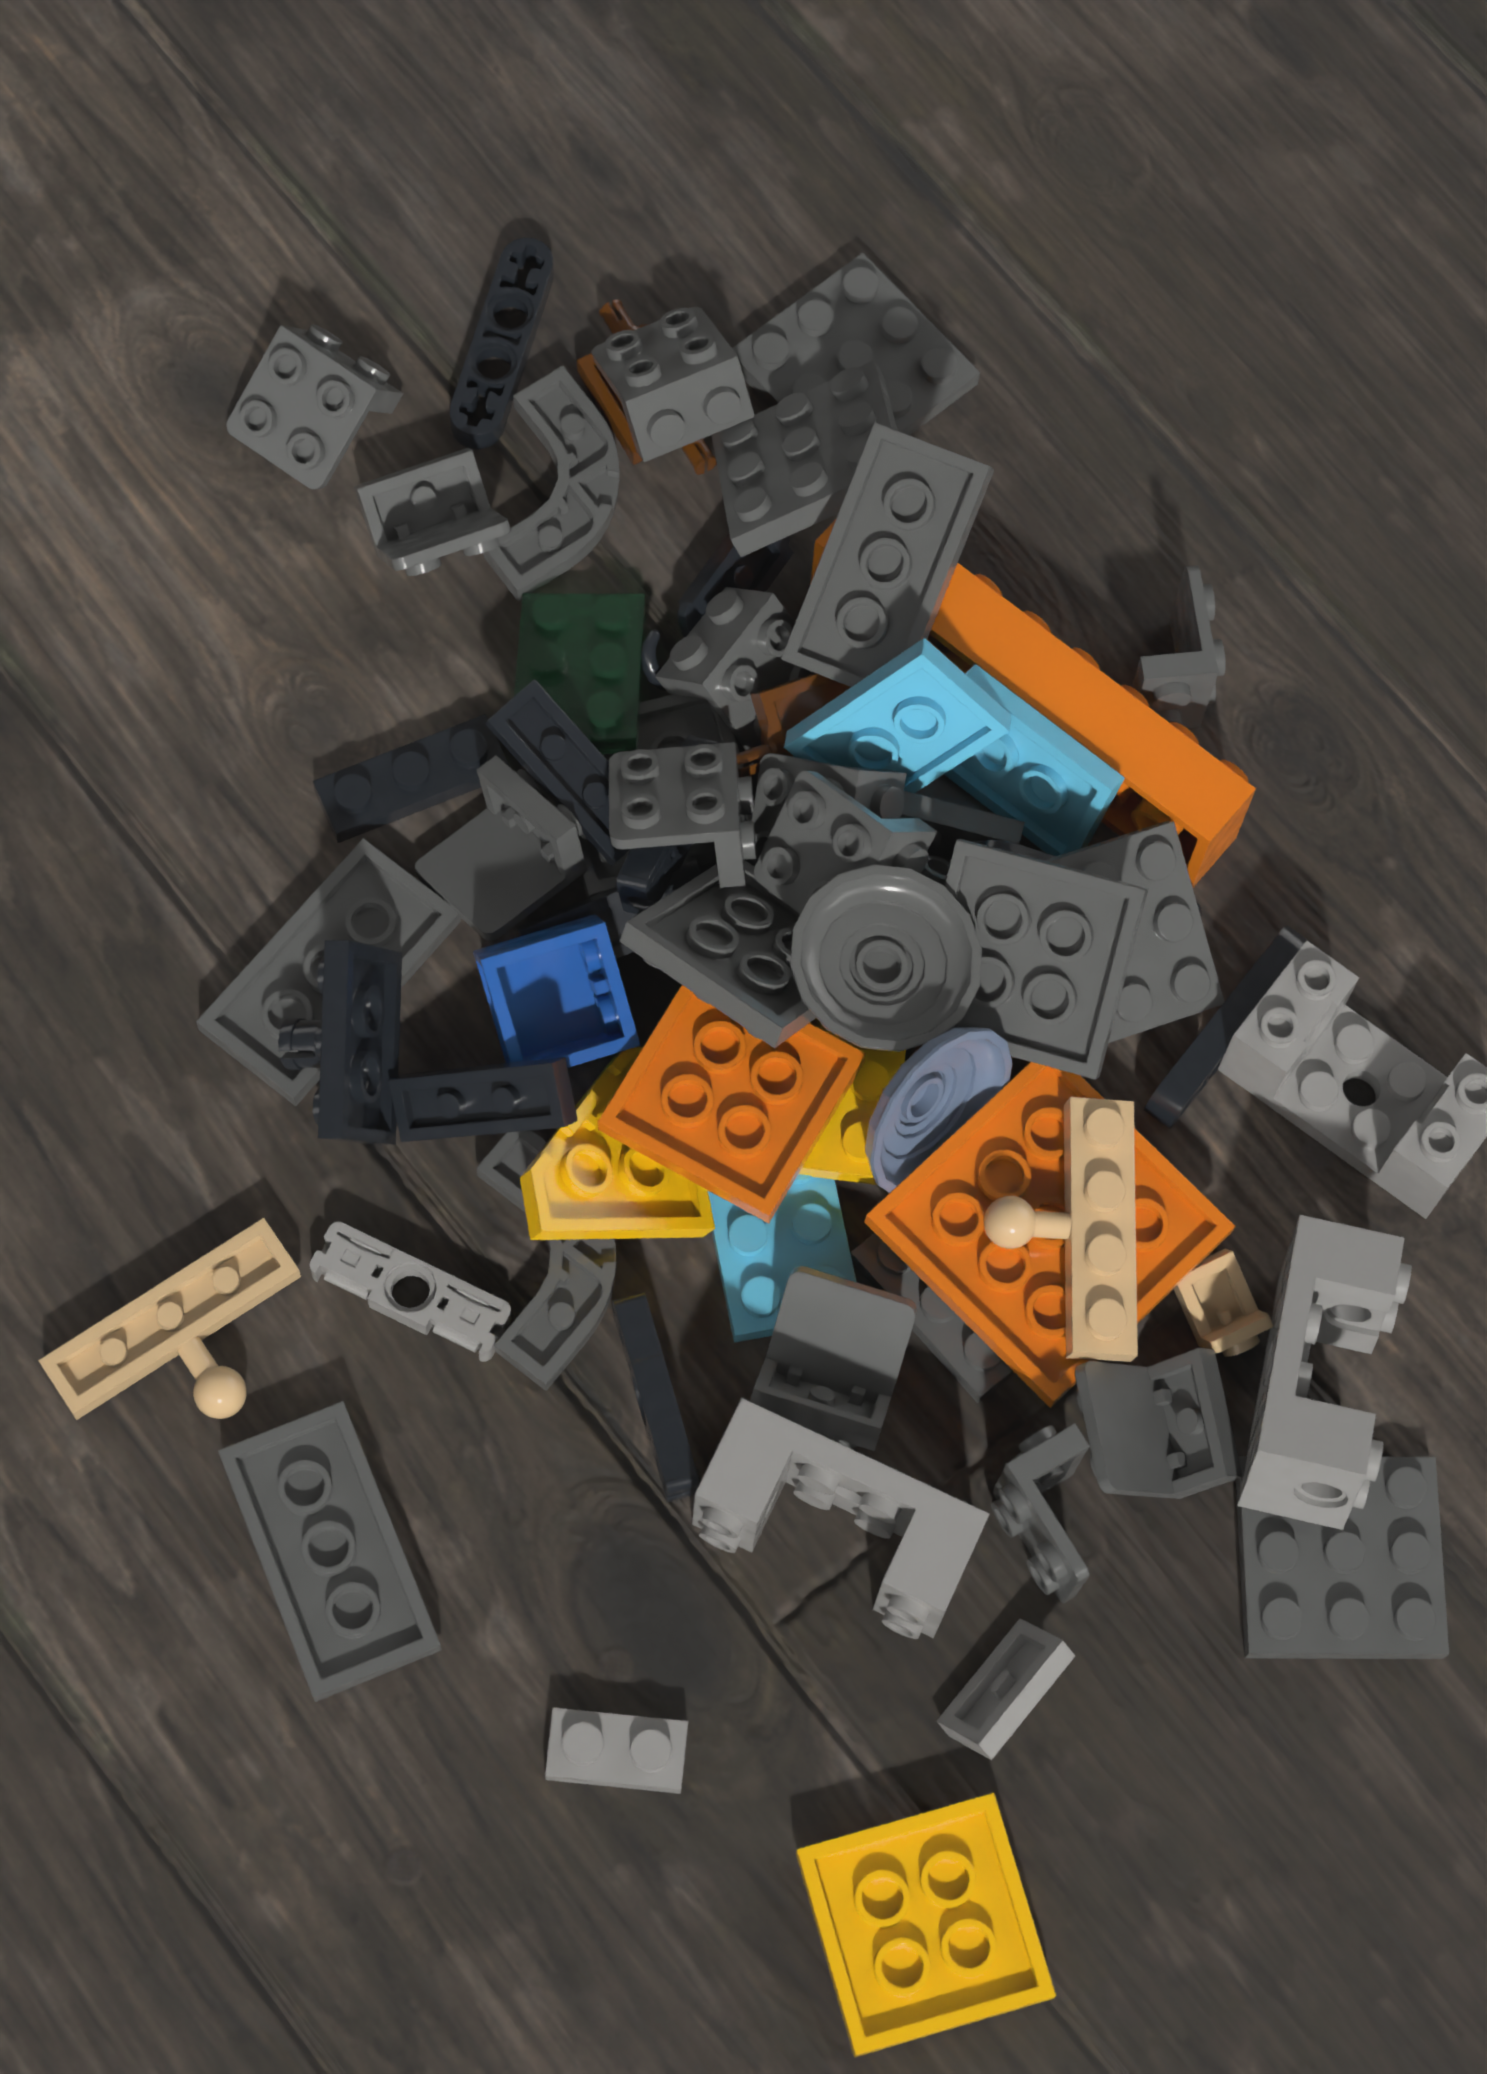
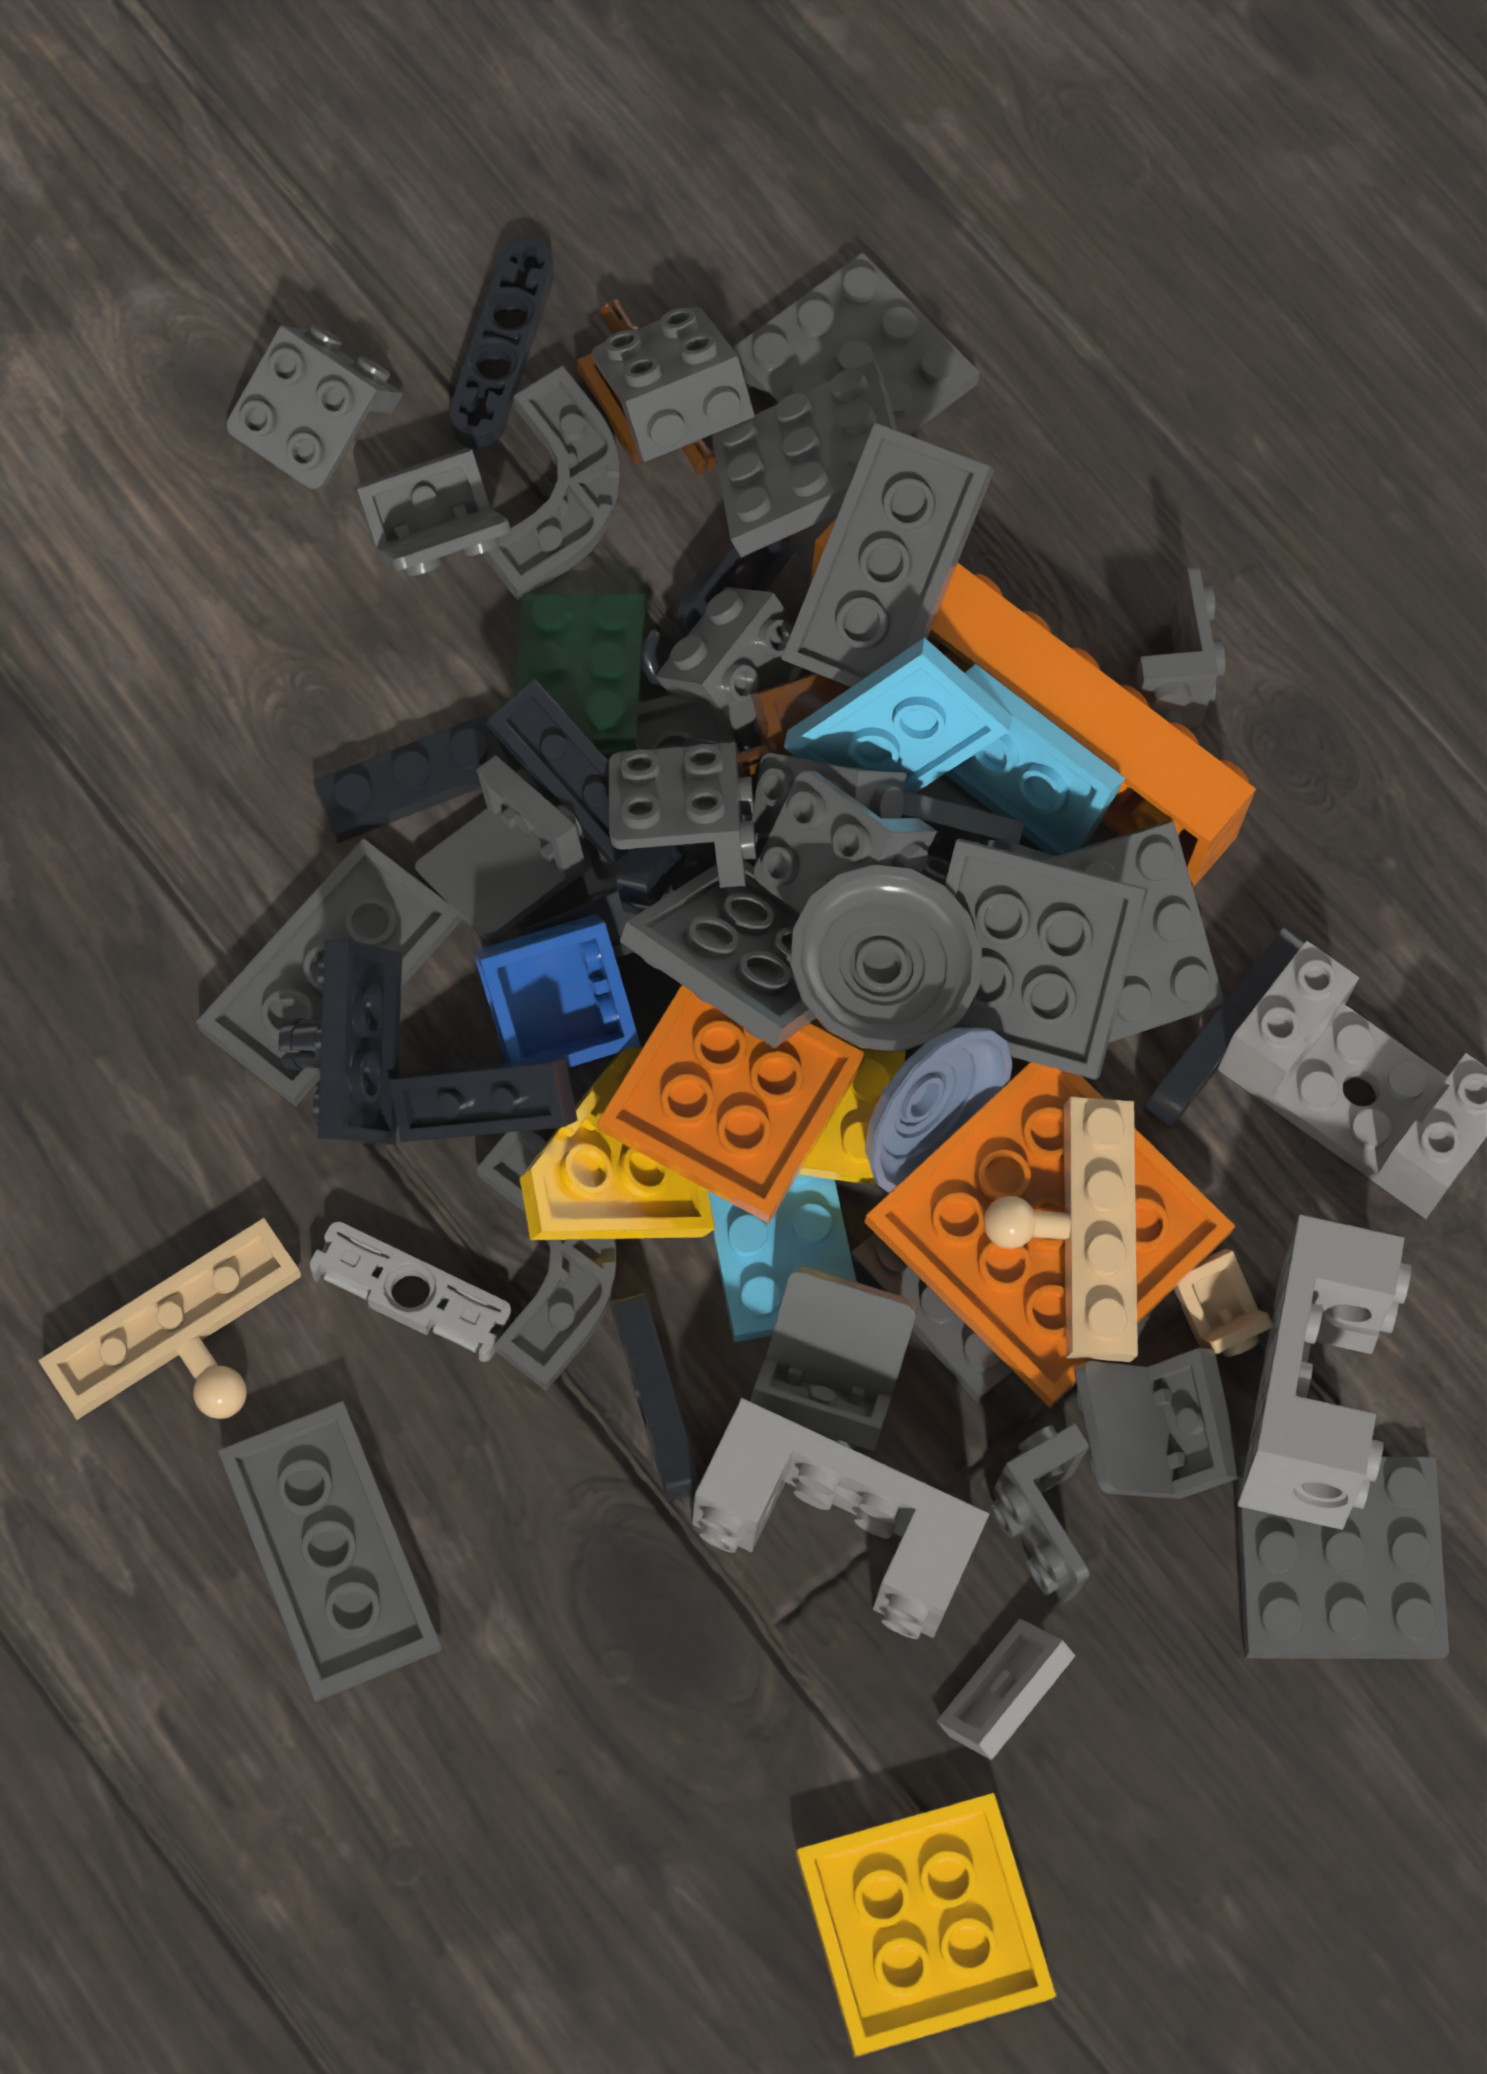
light grey plate [545,1708,688,1794] -> none

